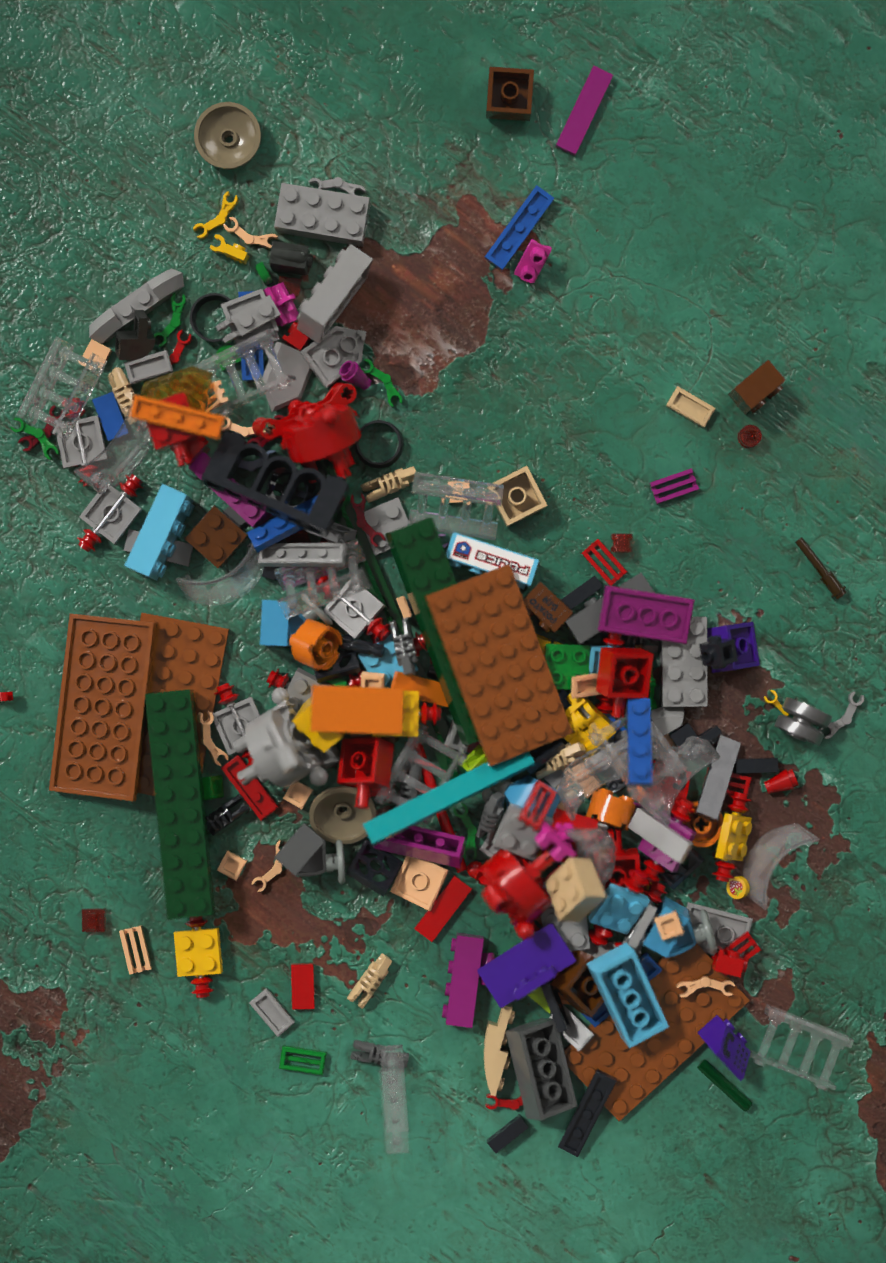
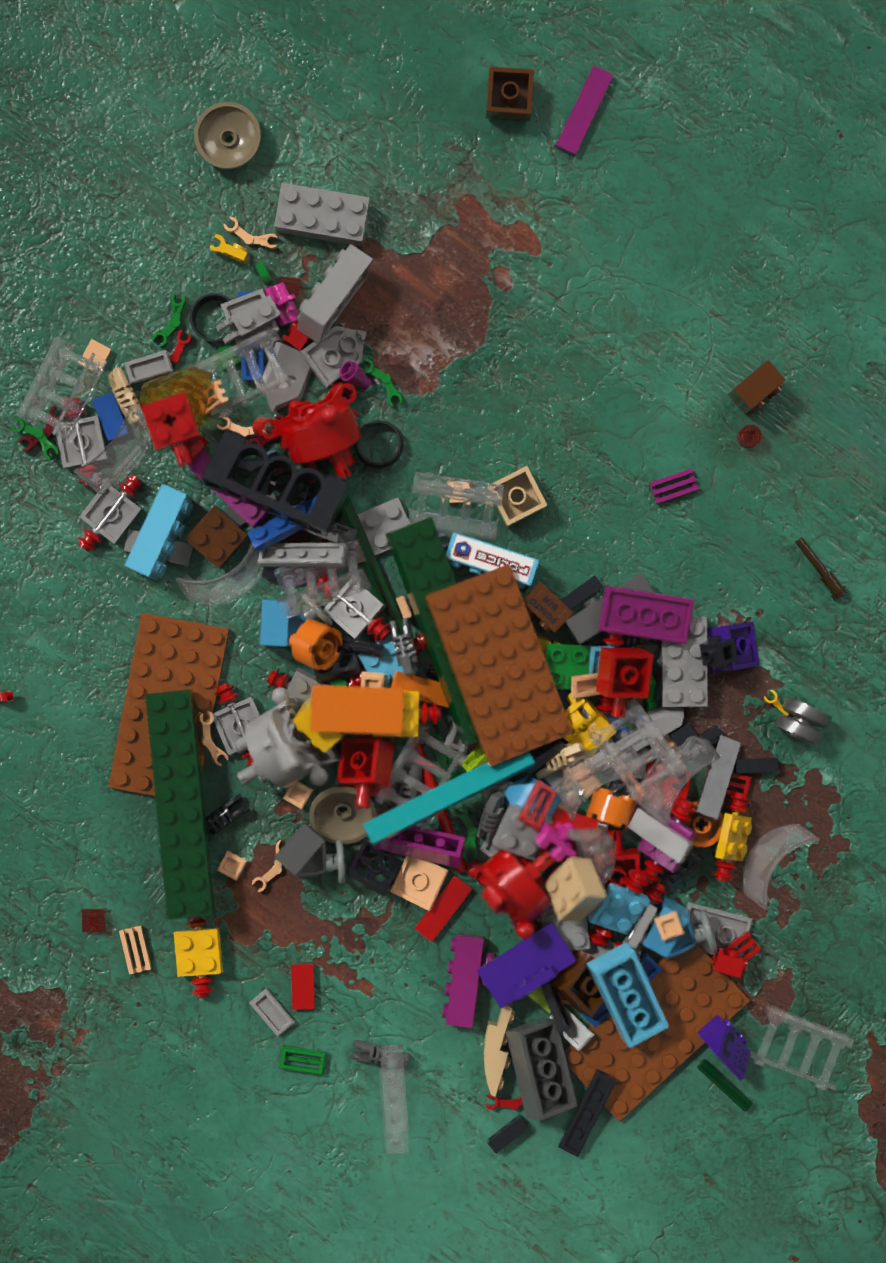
dark orange plate [49,614,157,801] -> none
light grey brick [89,269,184,344] -> none
pearl dark grey brick [115,310,156,360] -> none
orange tile [129,395,225,440] -> none
yellow piece [193,191,238,239] -> none
green tile [202,775,224,800] -> none
red tile [221,754,279,821] -> none
pearl dark grey torso [269,241,313,275] -> none
light grey piece [309,177,366,195] -> none
tan hinge [347,953,392,1009] -> none
dark red piece [351,493,386,547] -> none
tan hinge [361,466,418,503] -> none
blue plate [485,185,554,271] -> none
dark pink hips [514,239,552,283] -> none
red tile [581,539,627,586] -> none
clear red wheel [611,534,633,553] -> none
blue plate [627,698,652,787] -> none
tan tile [666,386,716,428] -> none
light nougat piece [676,976,735,997] -> none
yellow tile [726,876,750,899] -> none
red cone [764,769,799,794] -> none
light grey piece [818,691,864,739] -> none

